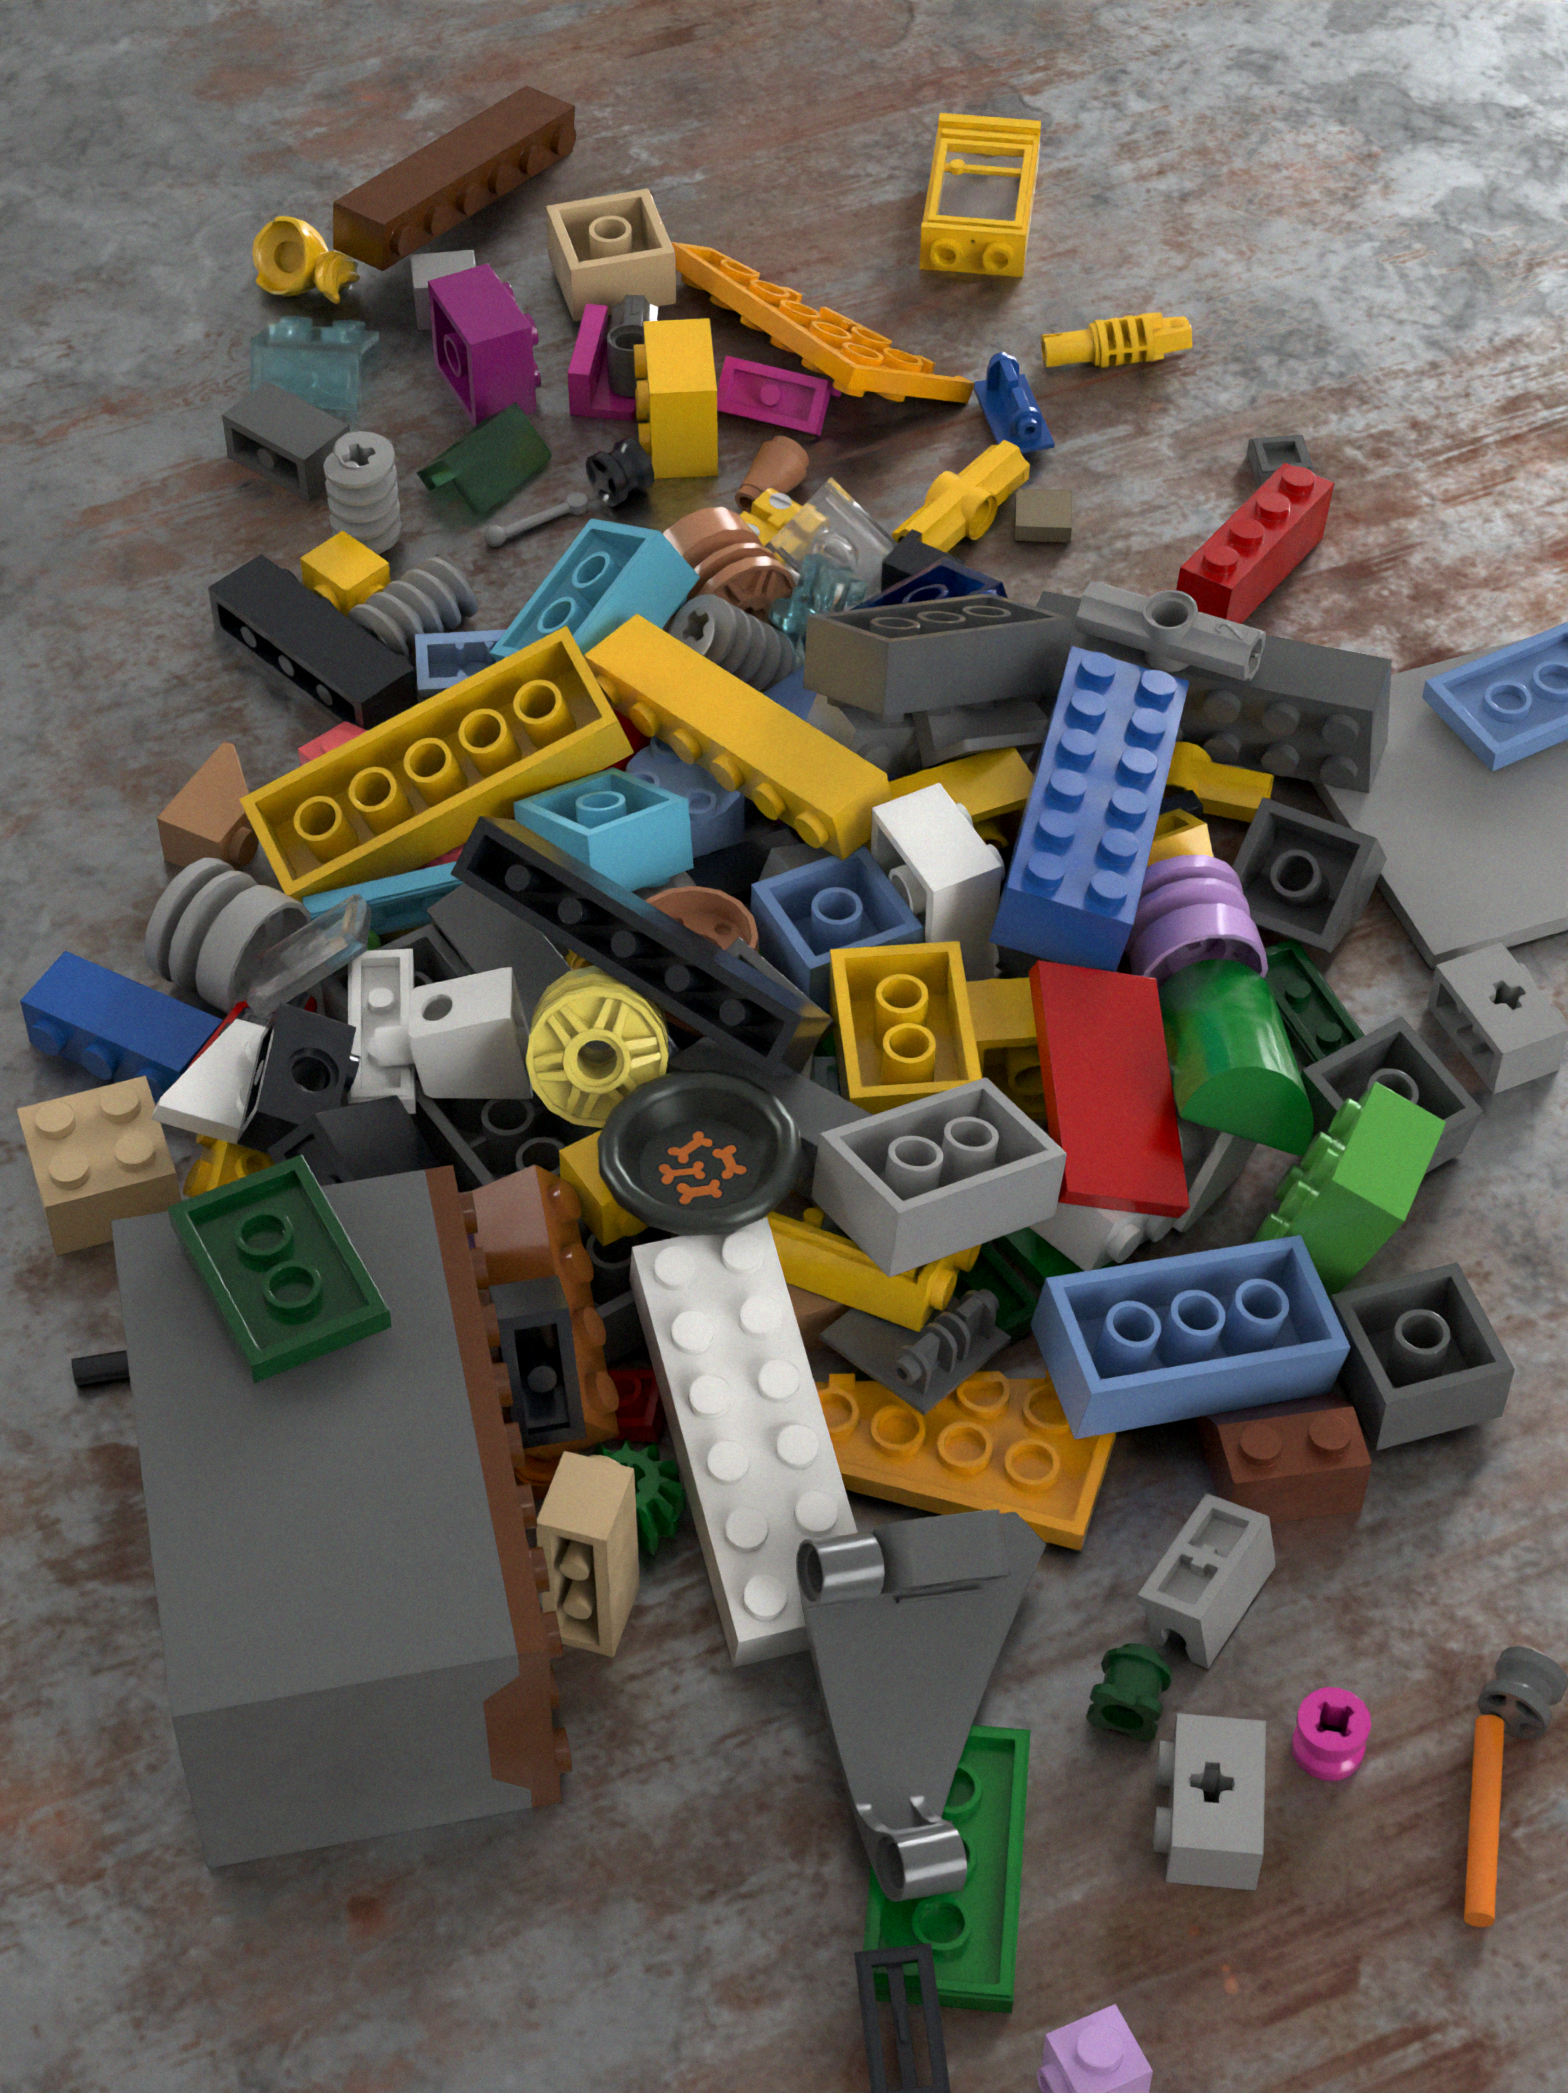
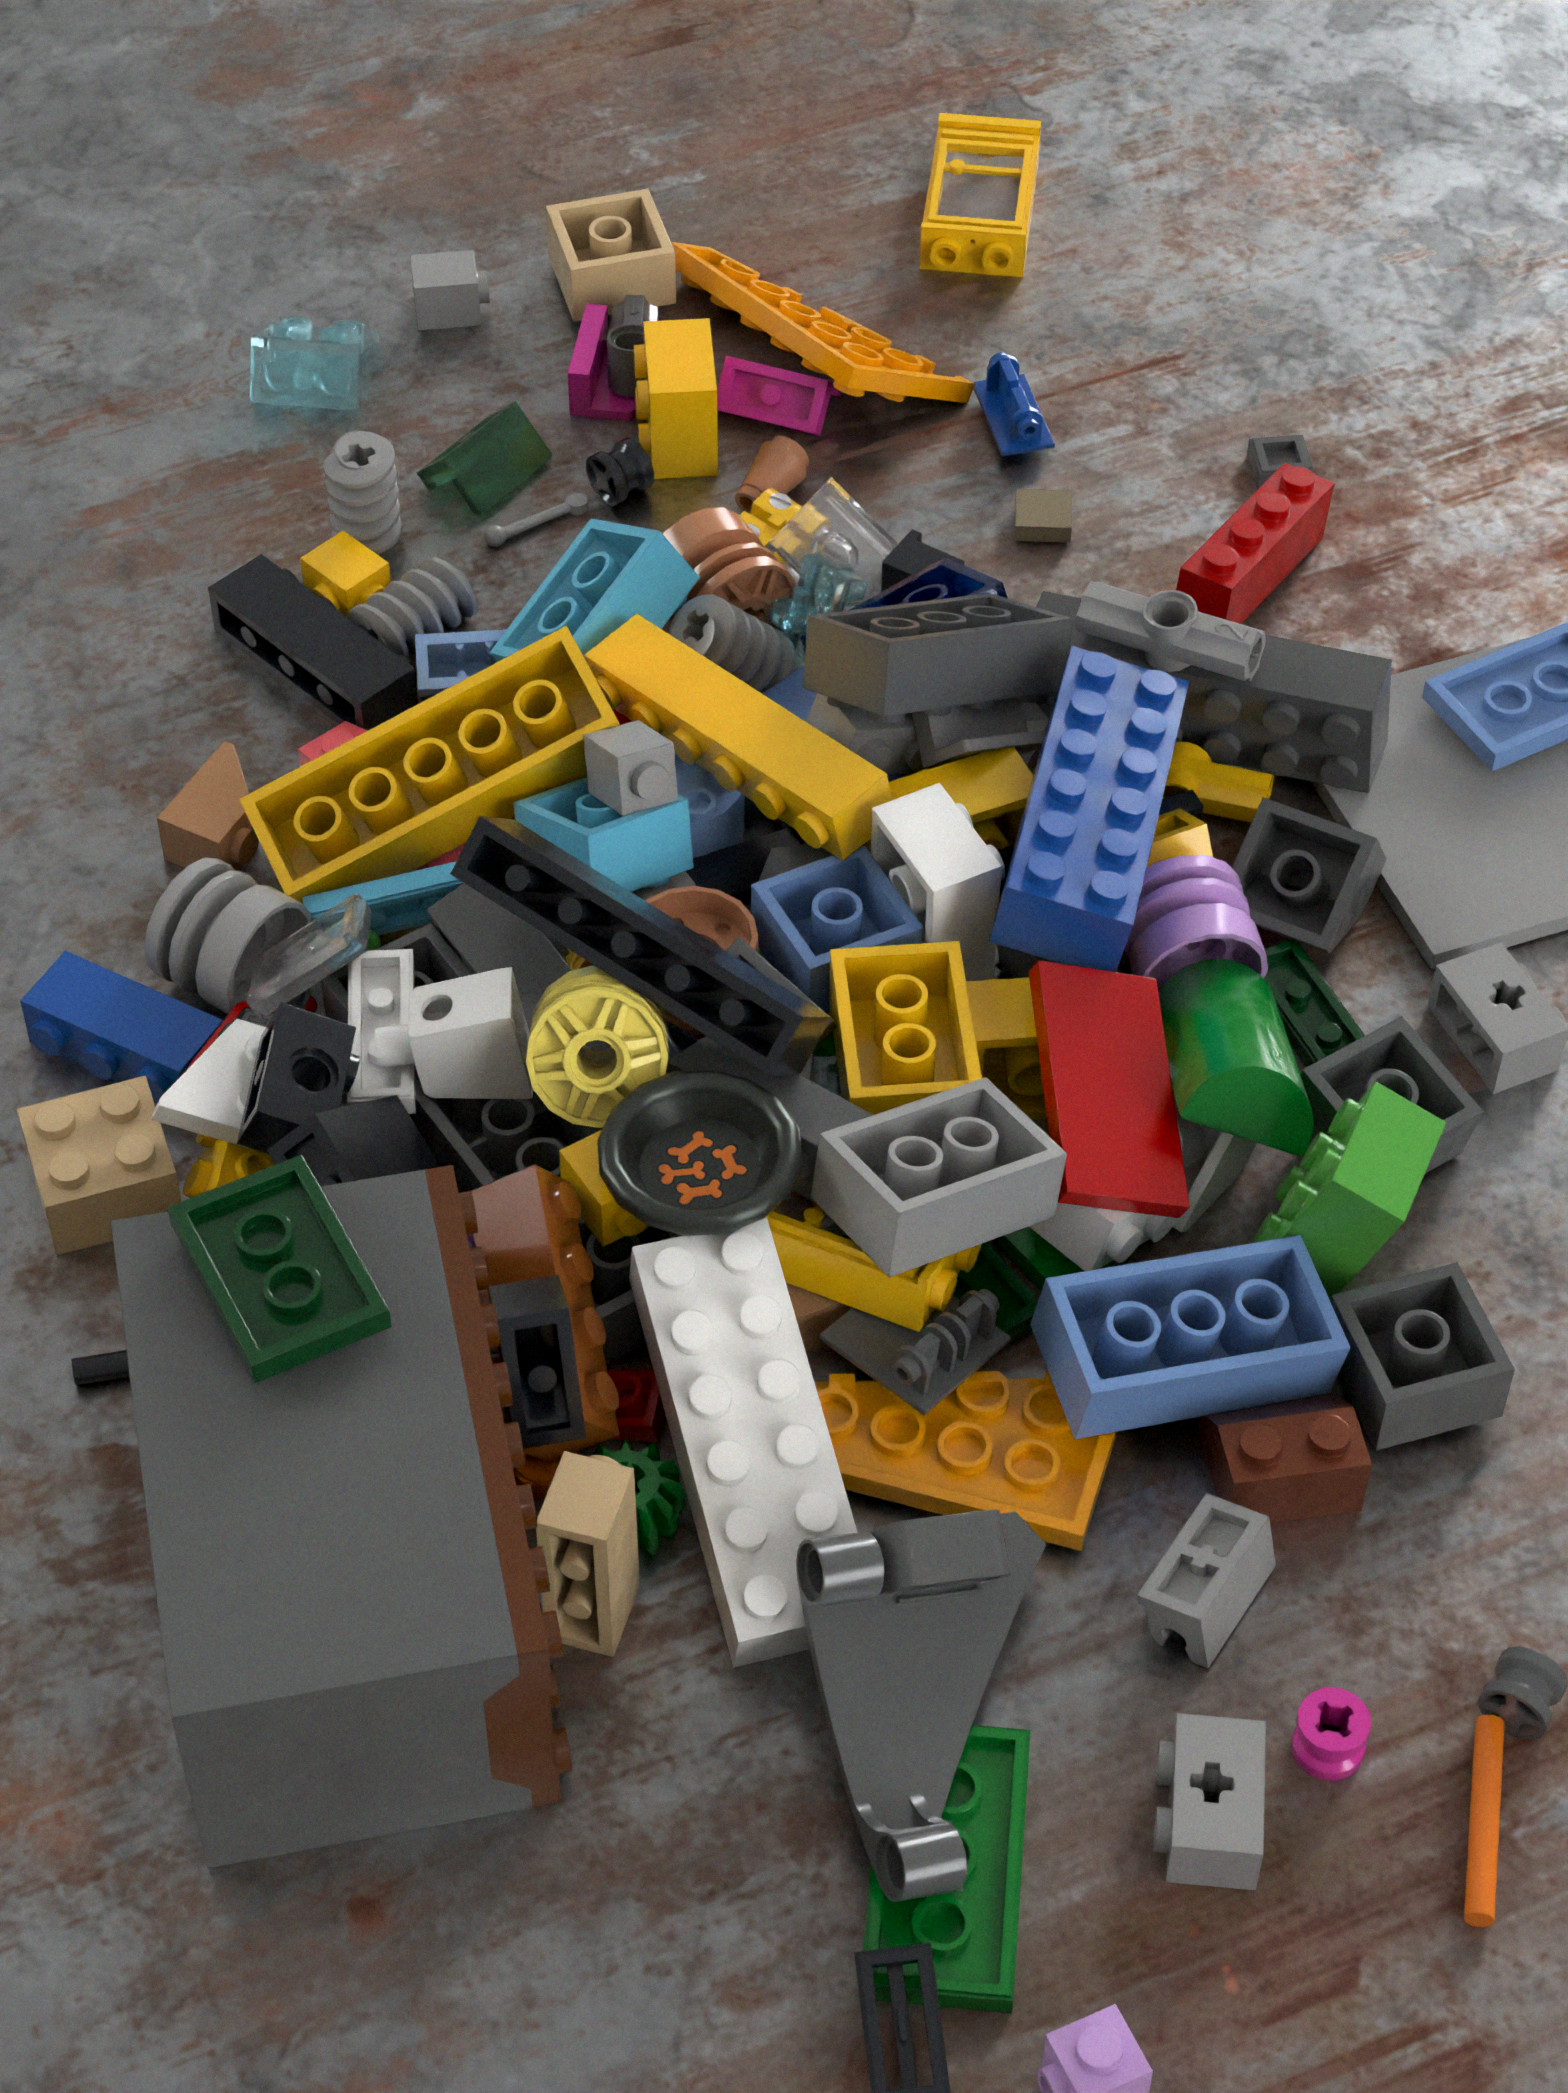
dark grey brick [222,381,350,502] -> none
yellow hair [252,216,361,304] -> none
reddish brown brick [333,85,576,271] -> none
magenta brick [428,263,541,430] -> none
yellow piece [891,440,1030,553] -> none
yellow hinge [1041,312,1192,369] -> none
dark green brick [1086,1643,1173,1741] -> none
none -> light grey brick [583,720,678,816]

